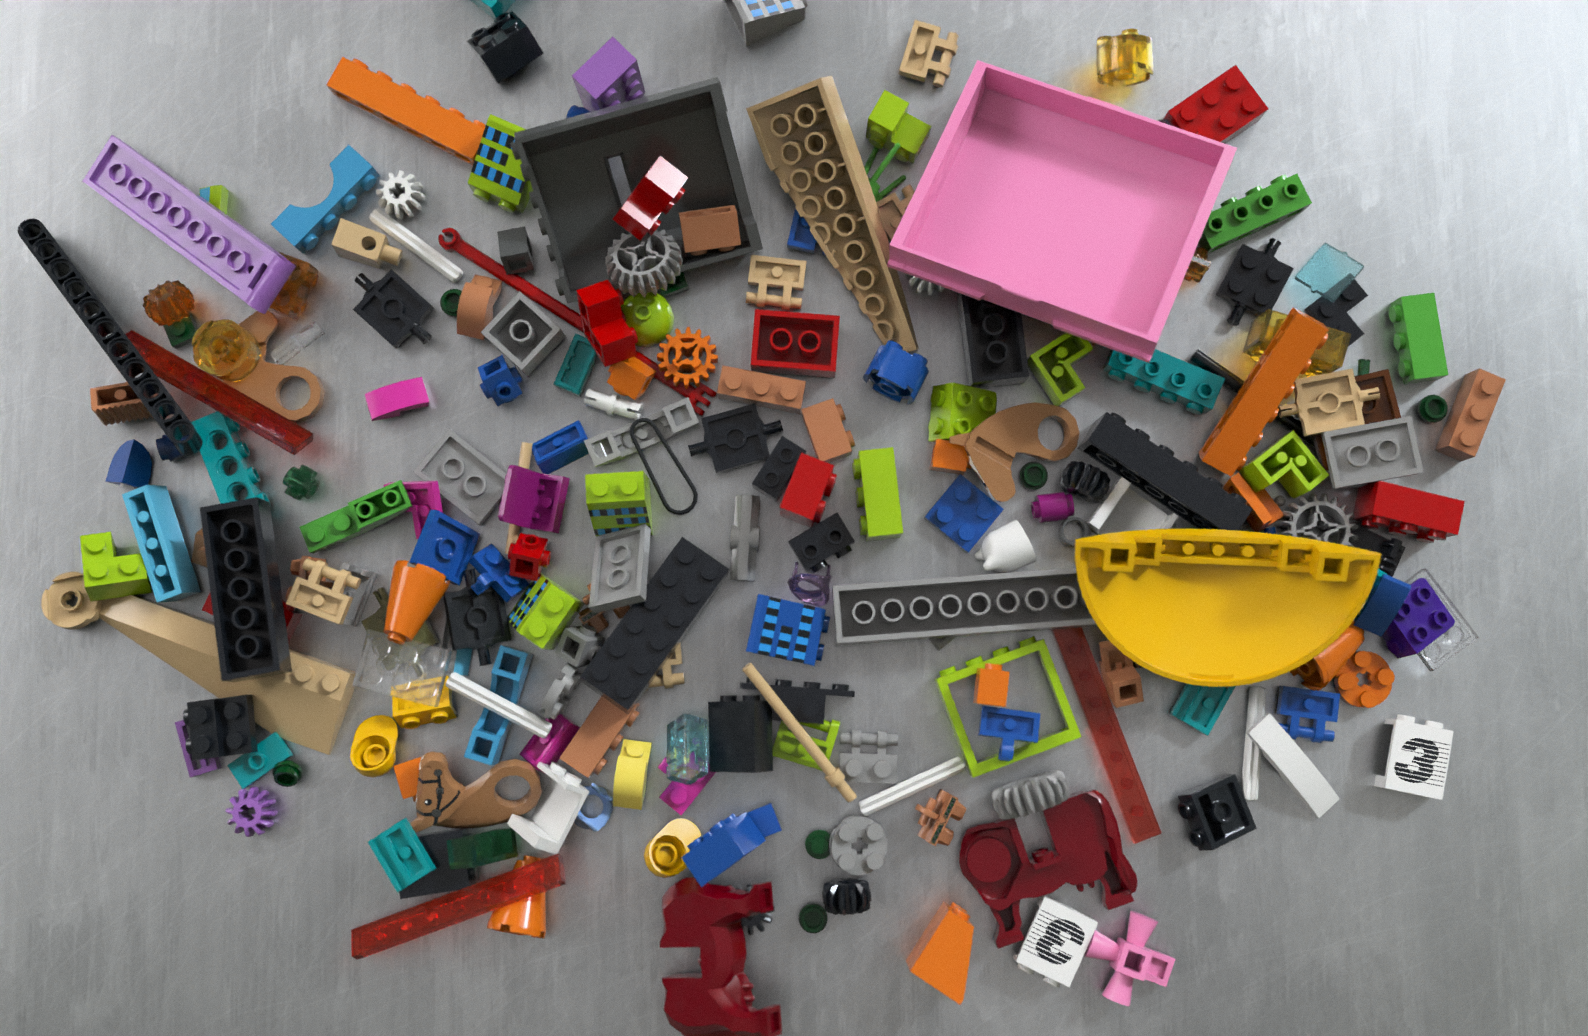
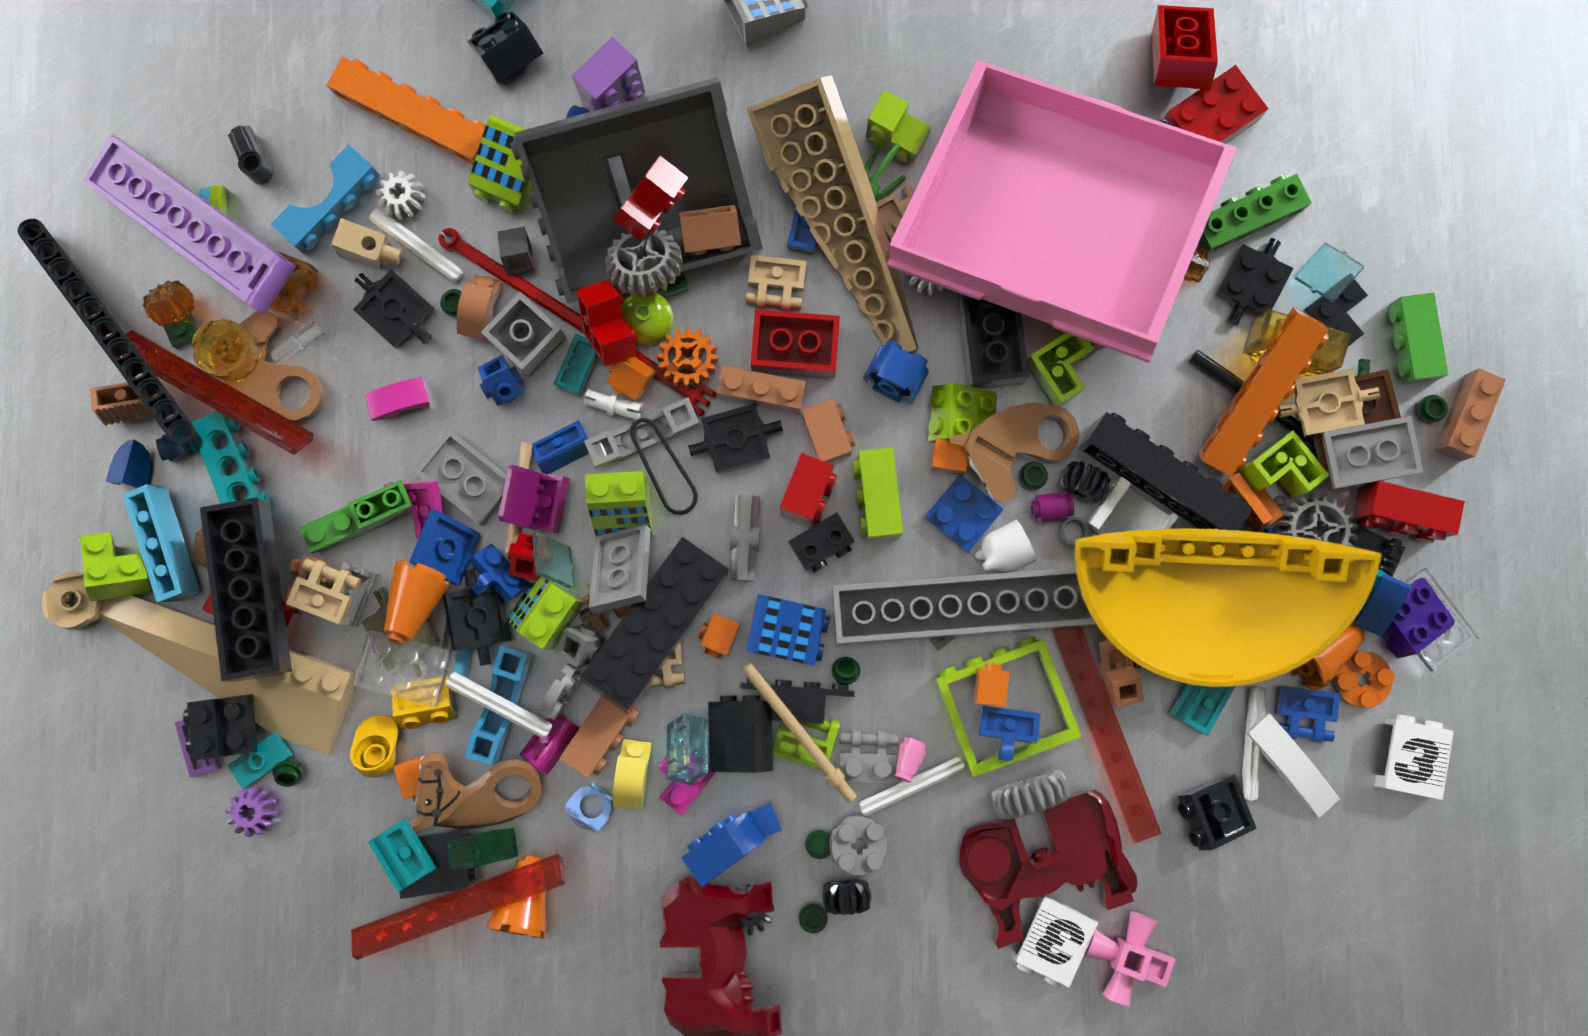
clear green gear [283,464,320,501] -> none
white panel [507,762,590,855] -> none
yellow cap [644,818,701,878] -> none
black brick [752,436,806,502] -> none
clear purple piece [787,562,832,607] -> none
tan plate [898,20,959,88] -> none
orange slope [906,901,974,1005] -> none
nougat hips [915,789,966,846] -> none
clear yellow brick [1096,28,1154,86] -> none
teal brick [1102,349,1225,415] -> none
none -> black piece [227,125,273,184]
none -> clear light blue piece [532,531,575,589]
none -> orange brick [698,613,741,659]
none -> dark green plate [832,657,860,685]
none -> bright pink cone [895,737,927,783]
none -> red brick [1152,5,1218,90]

